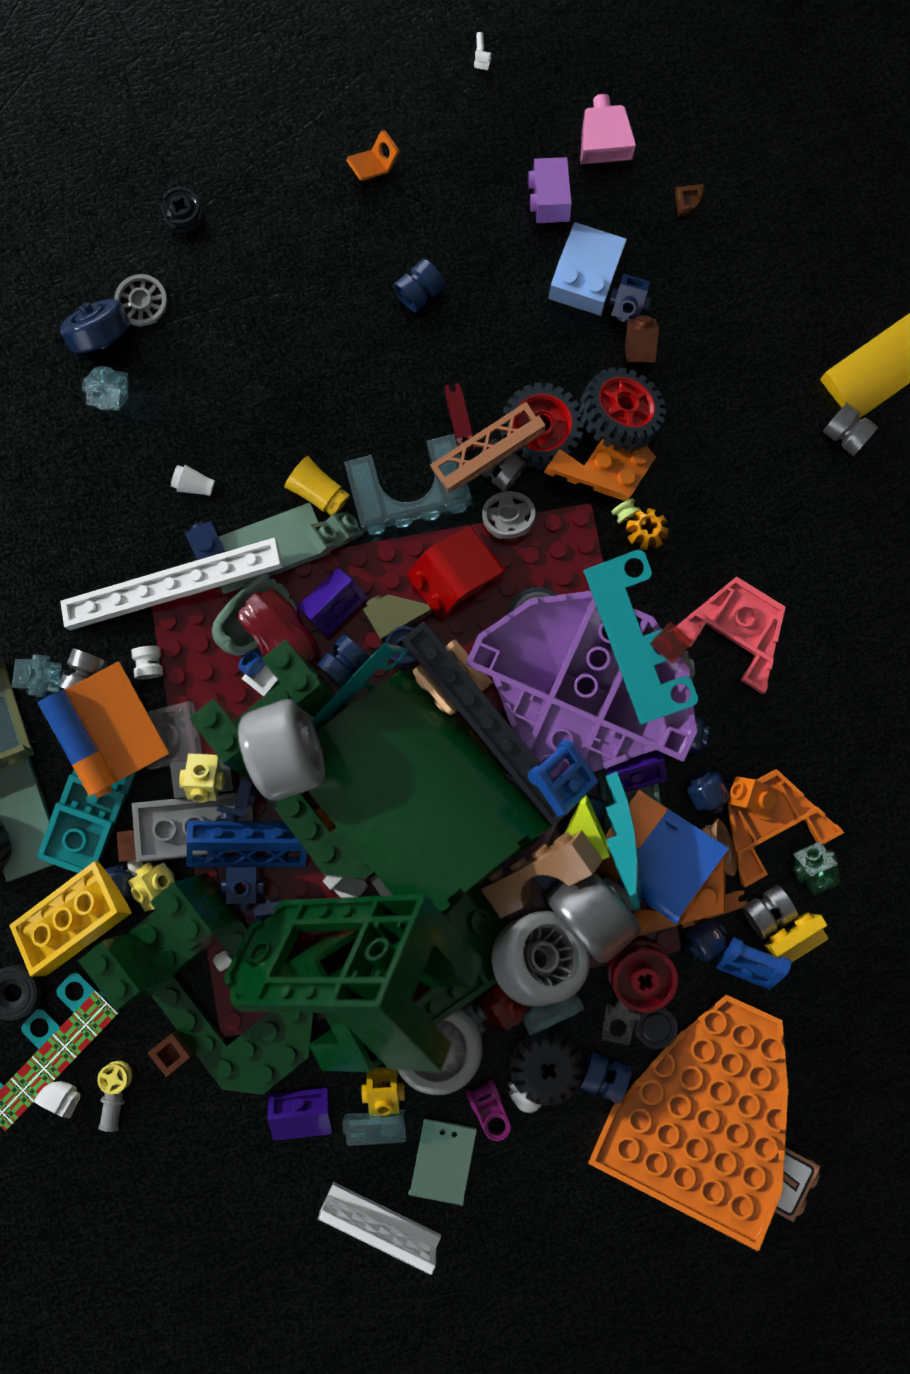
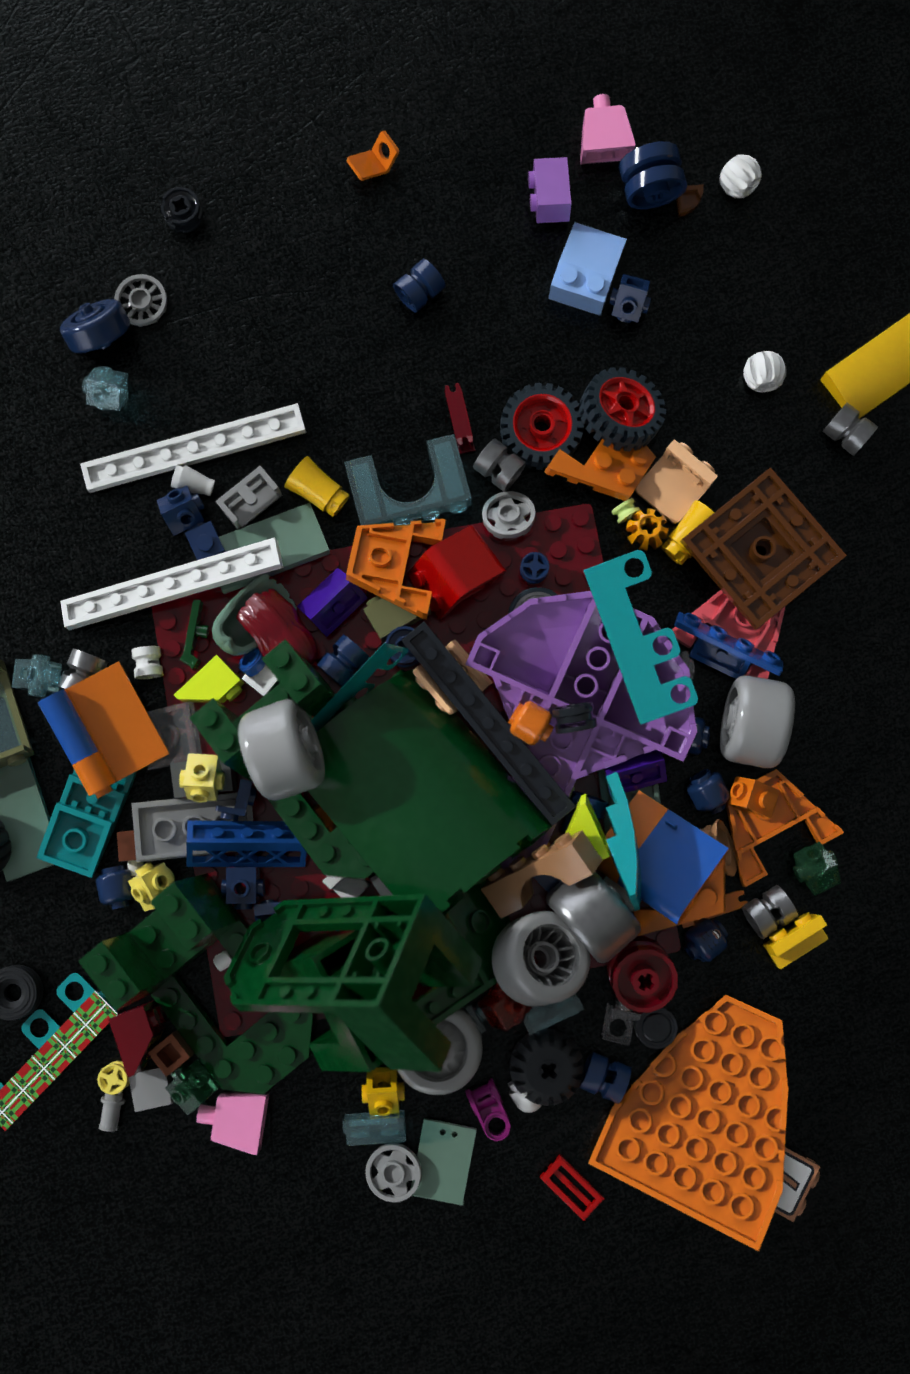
yellow slope [9,861,132,976] -> none
white piece [34,1081,80,1118] -> none
dark purple panel [268,1088,332,1140] -> none
sand green slope [303,511,363,554] -> none
white fence [318,1182,441,1275] -> none
nougat fence [430,402,545,495] -> none
white hand [474,32,491,70] -> none
blue plate [527,739,598,817] -> none
copper brick [625,316,659,362] -> none
clear red tile [649,621,693,664] -> none
blue plate [715,937,791,990] -> none
none -> white plate [80,403,306,493]
none -> dark red slope [109,1000,167,1078]
none -> light grey piece [129,1066,175,1112]
none -> dark blue brick [157,486,205,536]
none -> clear green brick [165,1059,220,1115]
none -> neon yellow slope [174,655,245,703]
none -> dark green piece [180,599,210,671]
none -> bright pink torso [197,1091,270,1155]
none -> light grey window [216,466,283,529]
none -> orange wing [346,519,446,619]
none -> light grey wheel [366,1143,422,1202]
none -> orange head [507,701,554,746]
none -> dark blue wheel [520,552,549,585]
none -> red tile [540,1154,604,1221]
none -> black wheel [552,702,597,734]
none -> dark blue wheel [619,141,688,209]
none -> light nougat bracket [635,439,718,524]
none -> yellow plant [661,500,715,565]
none -> blue bracket [674,612,783,679]
none -> reddish brown piece [680,467,847,630]
none -> white piece [720,155,762,198]
none -> light grey wheel [720,675,795,768]
none -> white piece [744,351,786,392]

